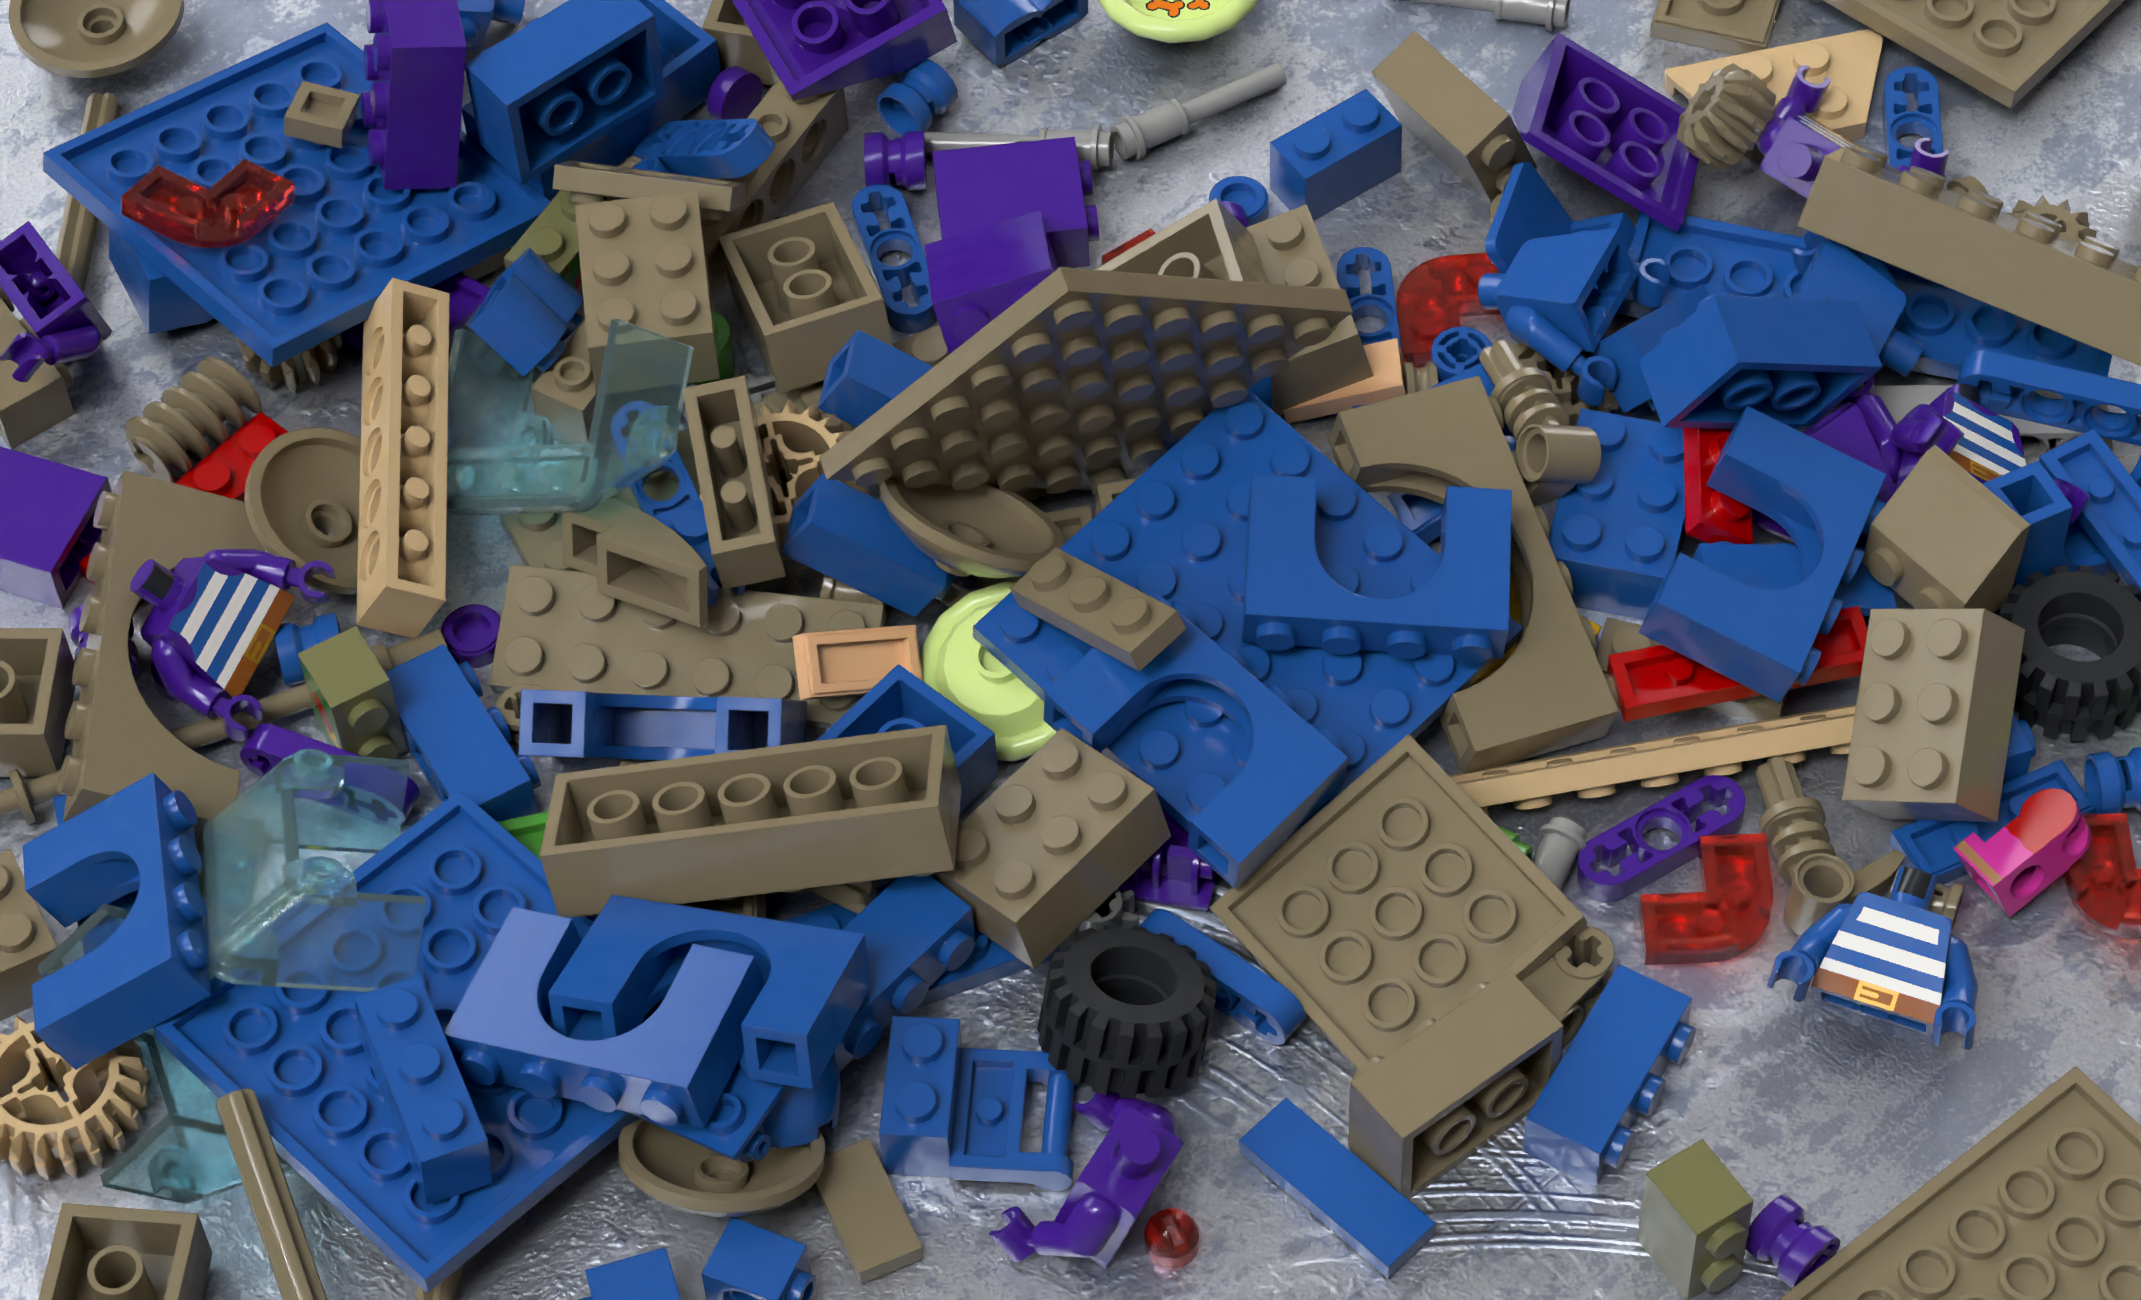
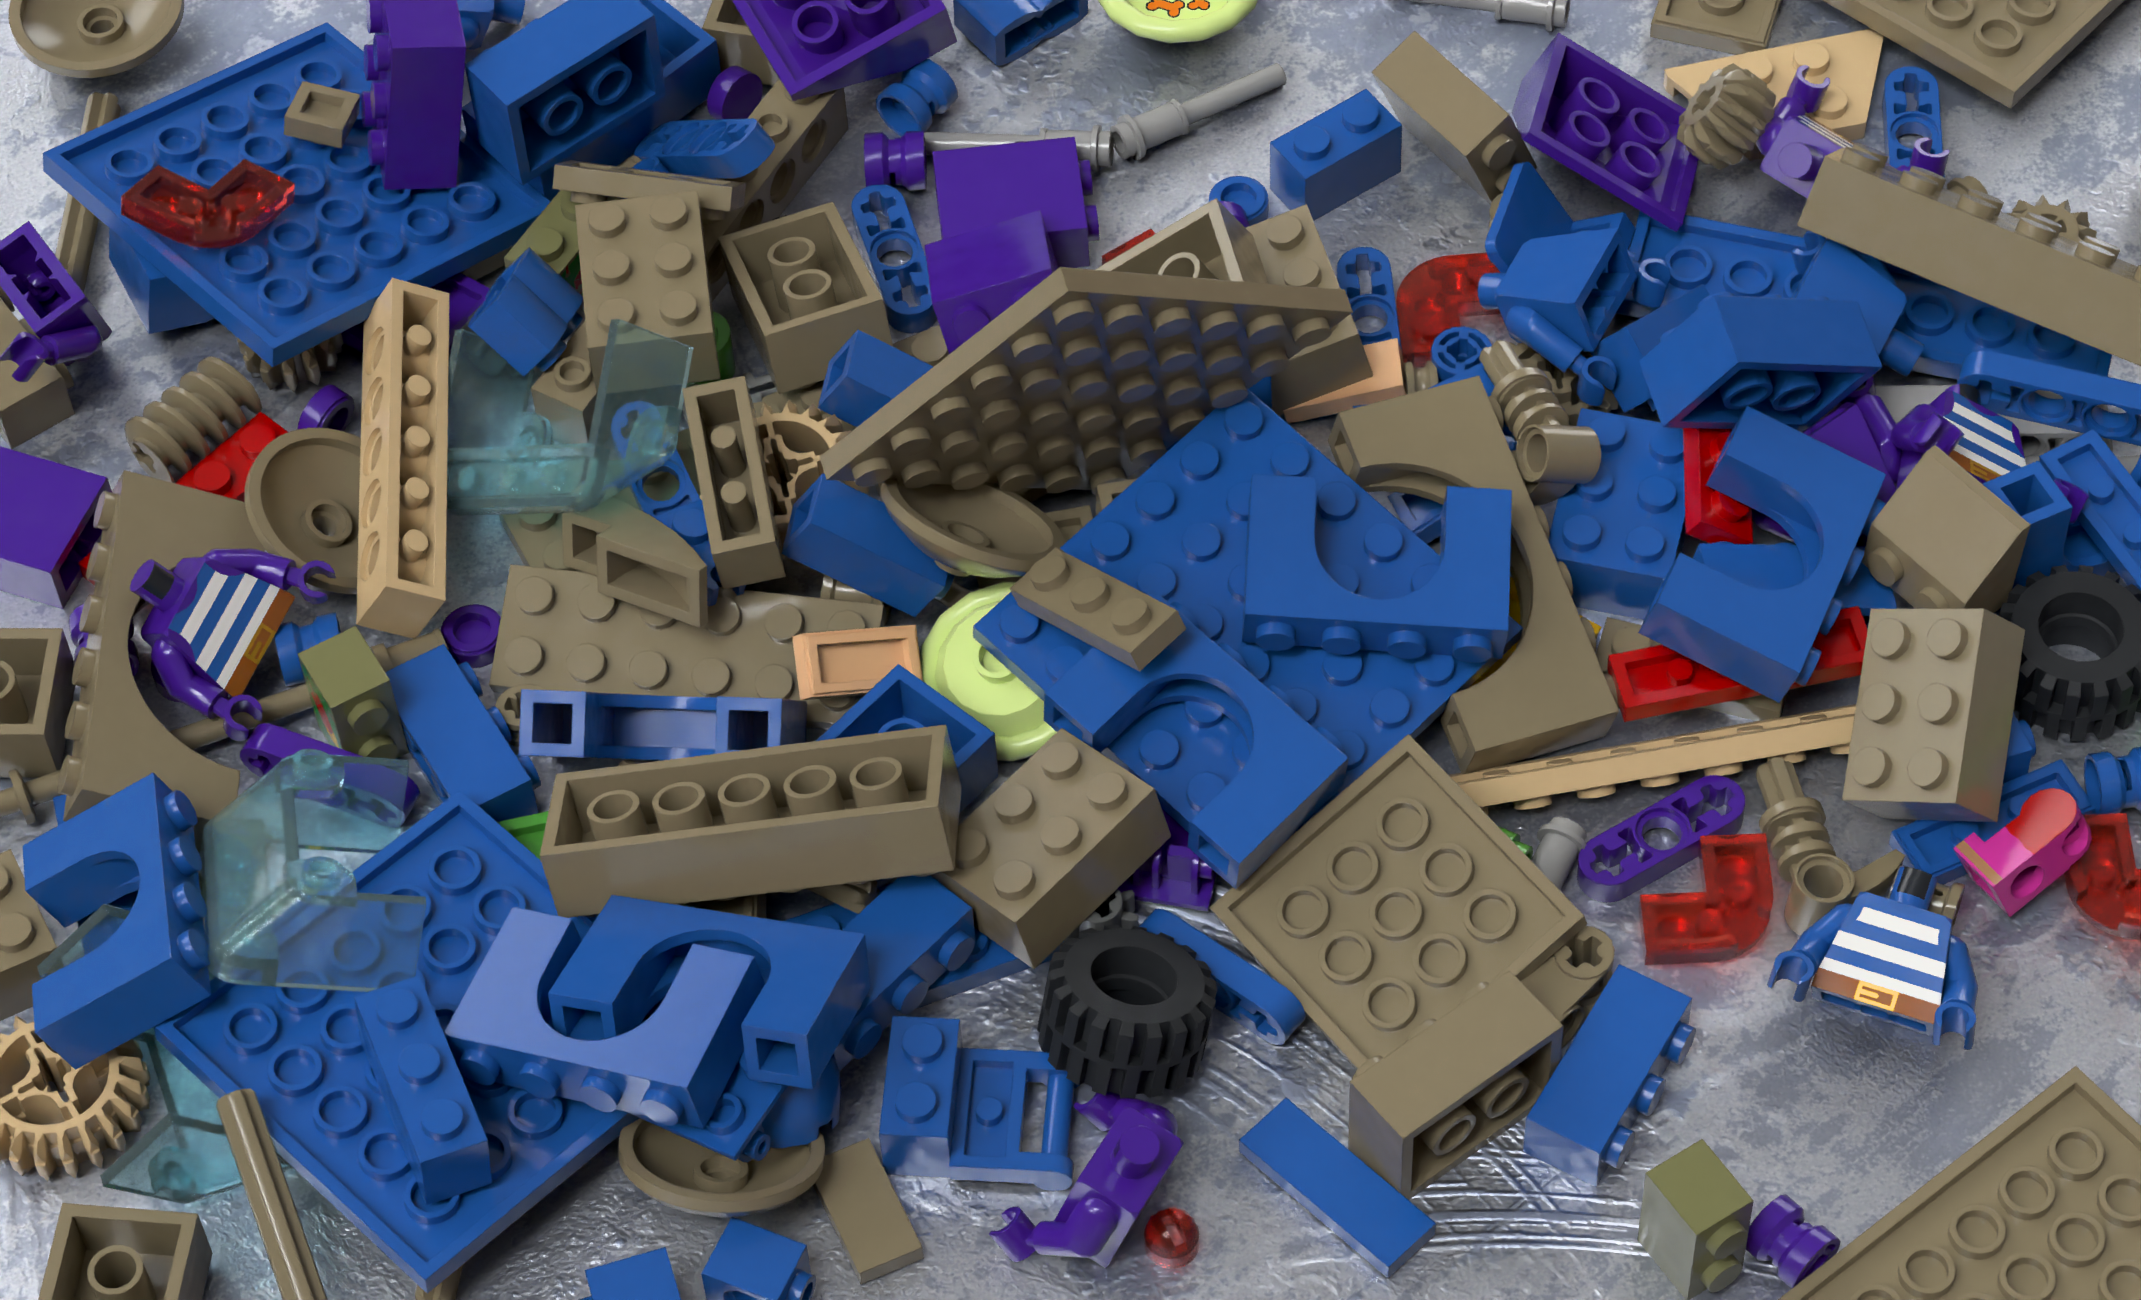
none -> dark purple tile [297,384,354,431]

